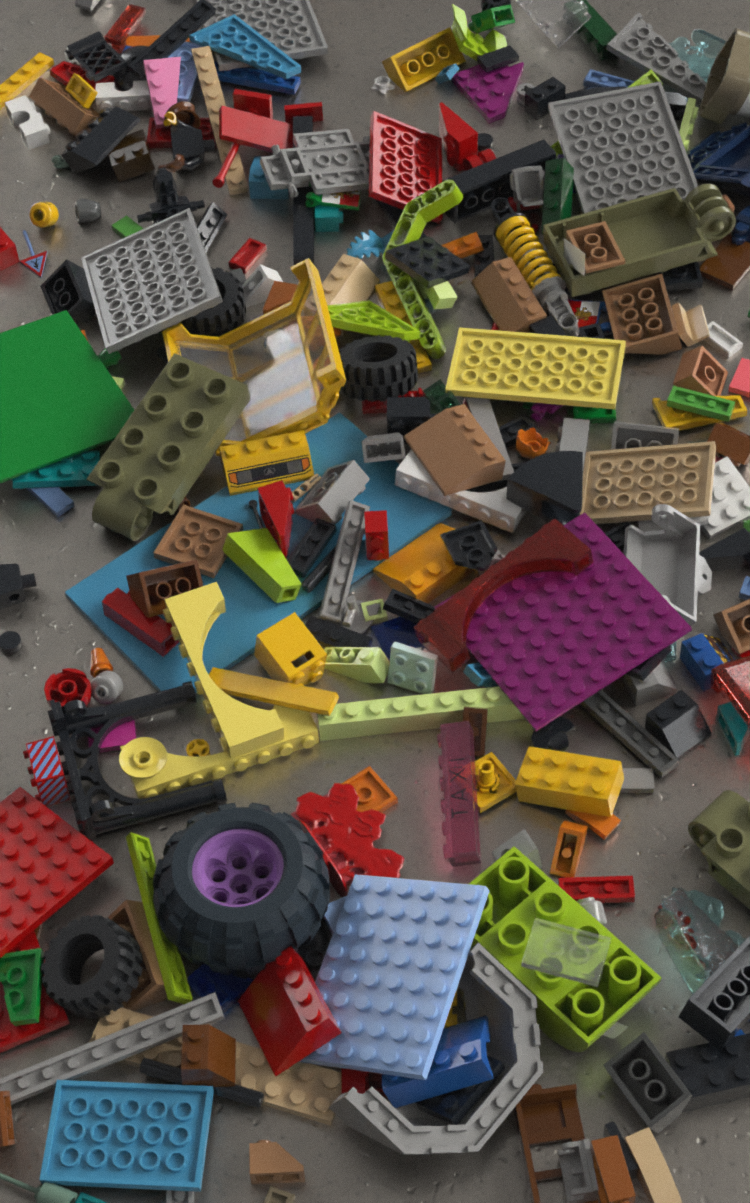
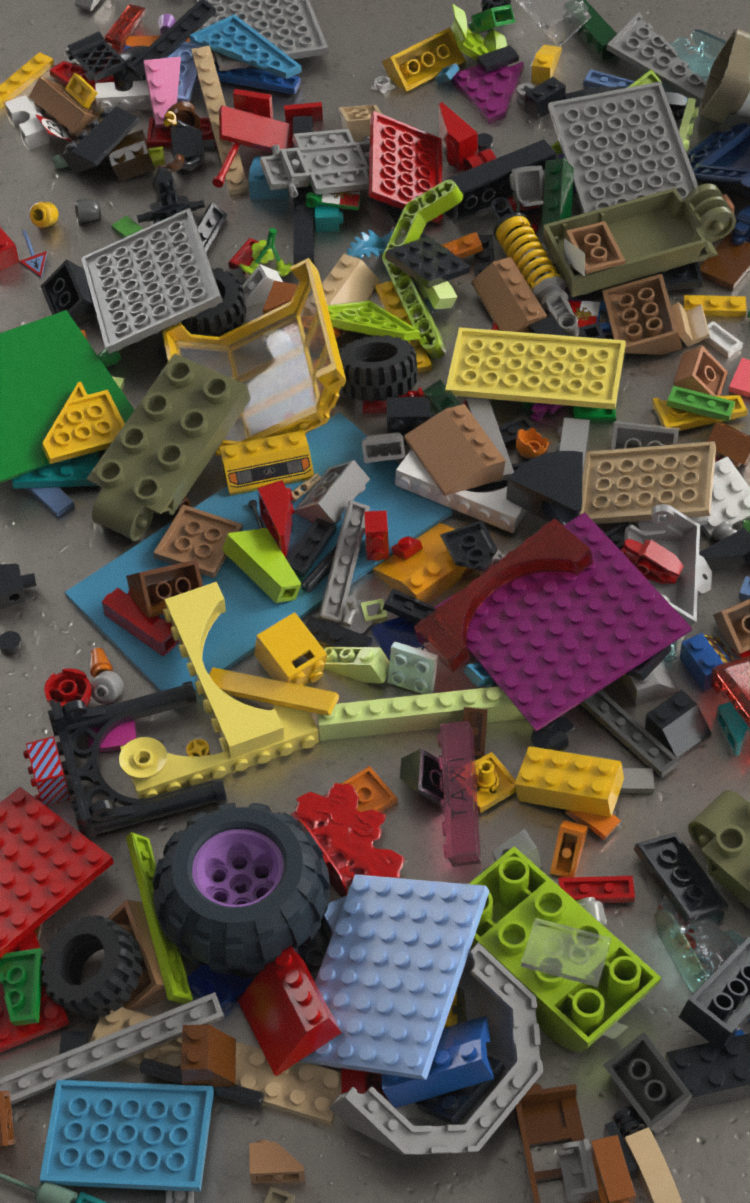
none -> sticker [35,114,73,141]
none -> yellow wing [42,382,125,464]
none -> black tile [59,1031,88,1055]
none -> neon yellow tile [149,147,166,166]
none -> medium lavender cone [158,14,176,35]
none -> lime plant [239,228,293,277]
none -> tan slope [339,104,382,142]
none -> red plate [391,536,423,560]
none -> black slope [400,748,455,810]
none -> yellow slope [531,44,562,84]
none -> black wheel [612,1106,645,1139]
none -> red hinge [620,539,684,584]
none -> black tile [633,832,729,924]
none -> yellow plate [684,295,747,317]
none -> light grey wheel [712,521,737,541]

